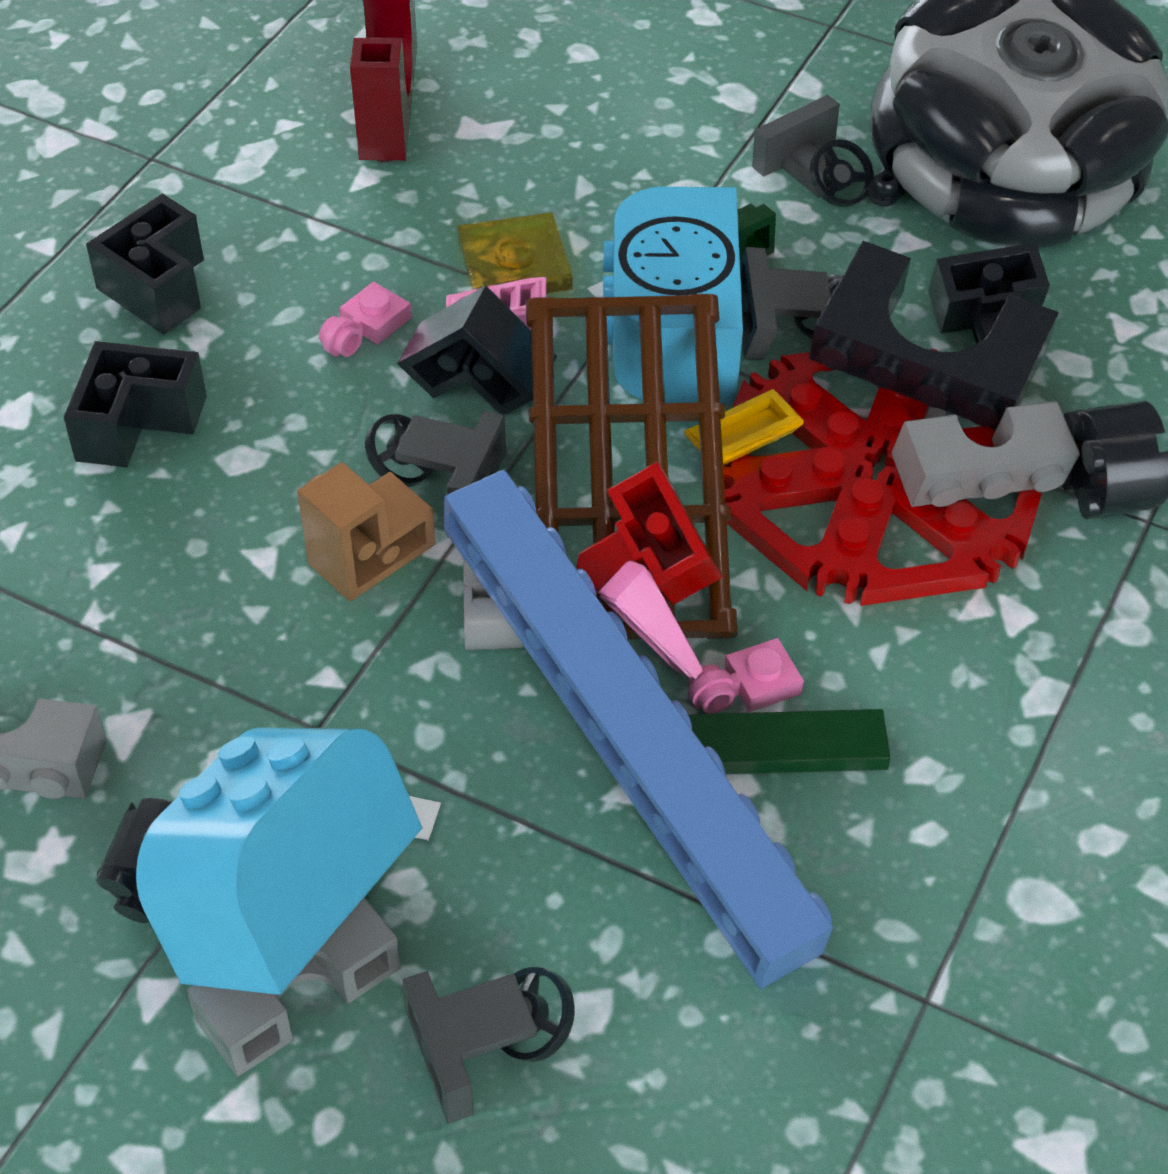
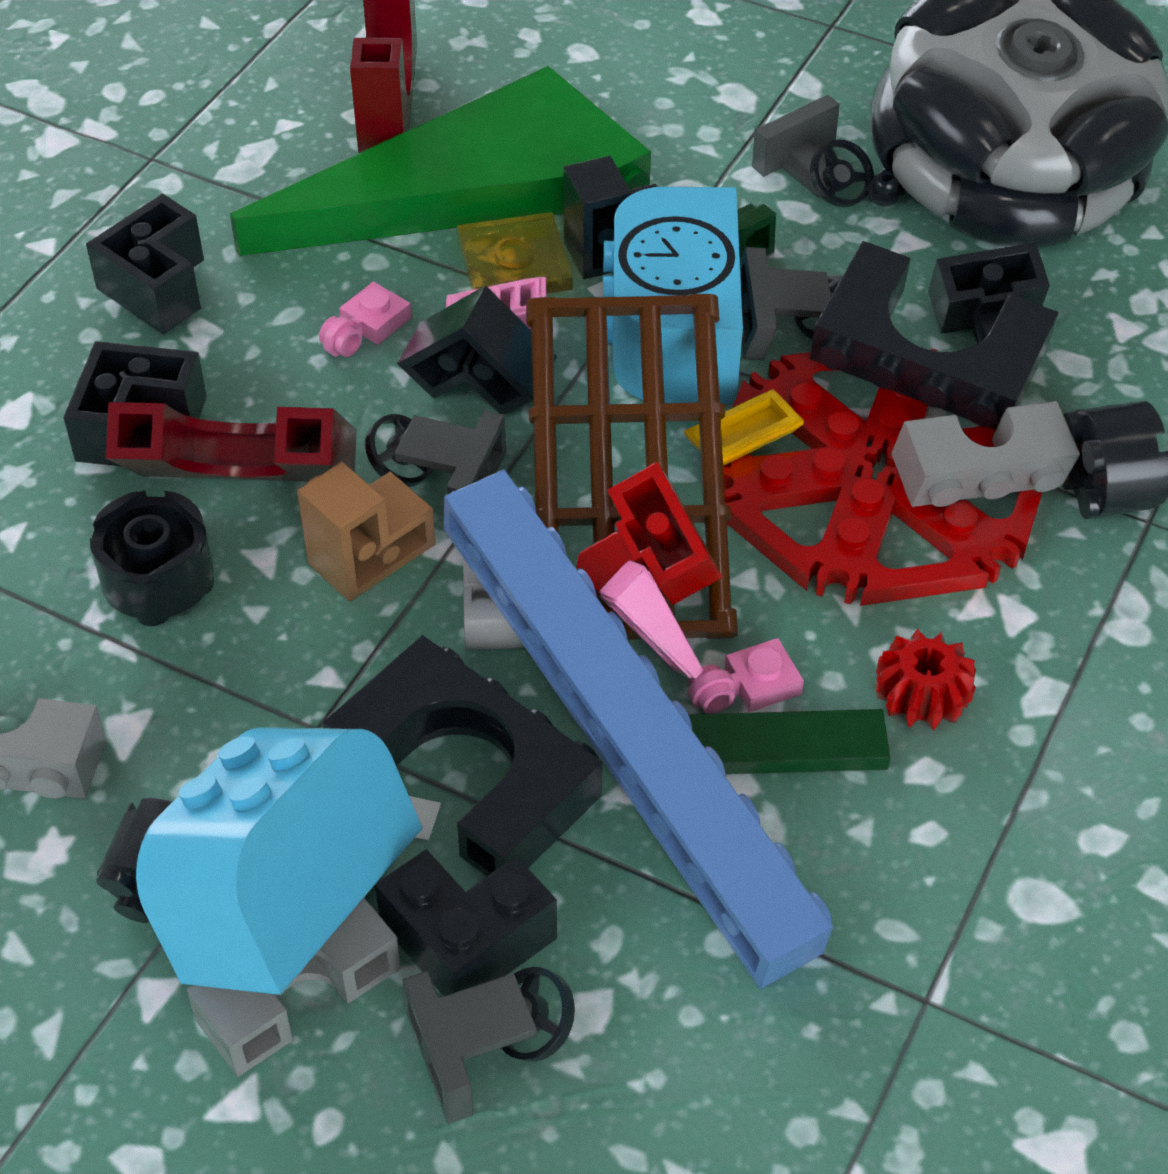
none -> black brick [90,490,214,626]
none -> dark red arch [106,402,357,481]
none -> green slope [230,66,651,256]
none -> black arch [323,635,602,877]
none -> black brick [375,849,557,996]
none -> black brick [563,155,658,280]
none -> red gear [875,628,976,731]

